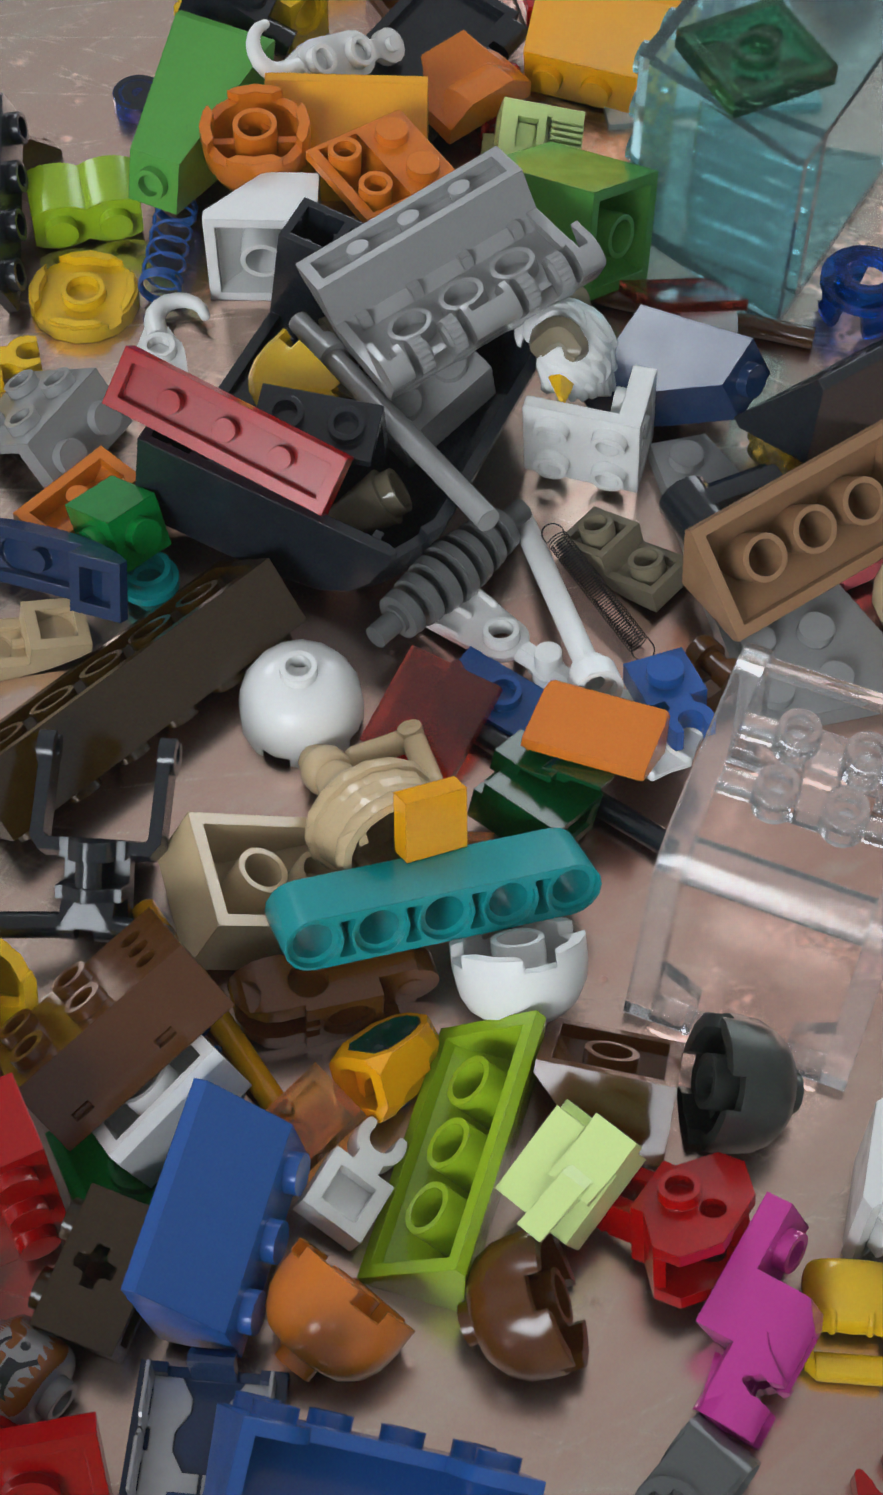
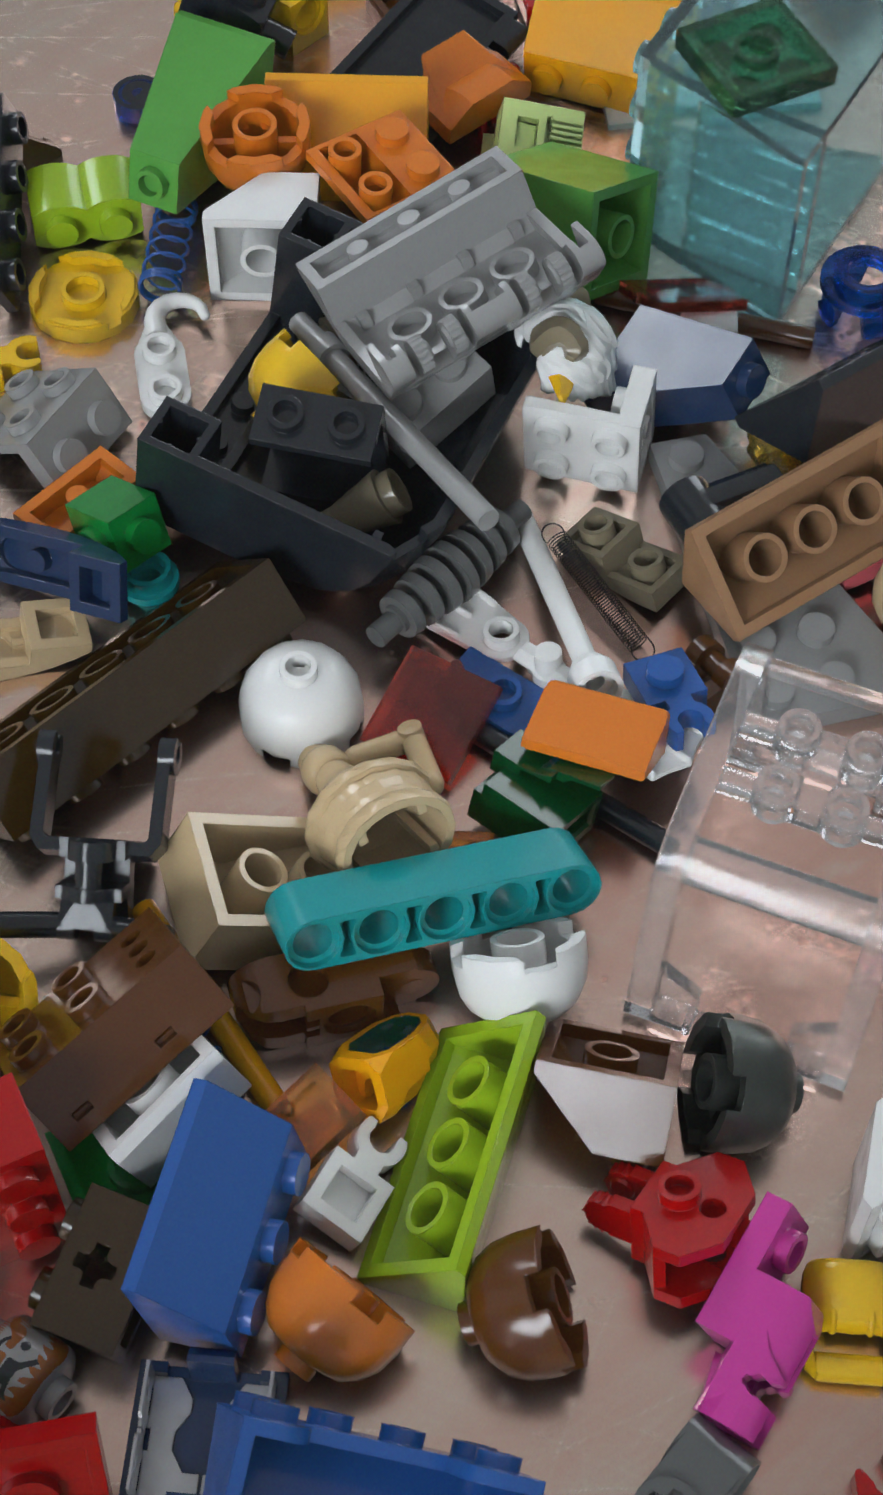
plate [102,345,354,516] -> none
white piece [246,19,405,78] -> none
light orange tile [393,776,468,863] -> none
yellowish green piece [495,1099,646,1251] -> none

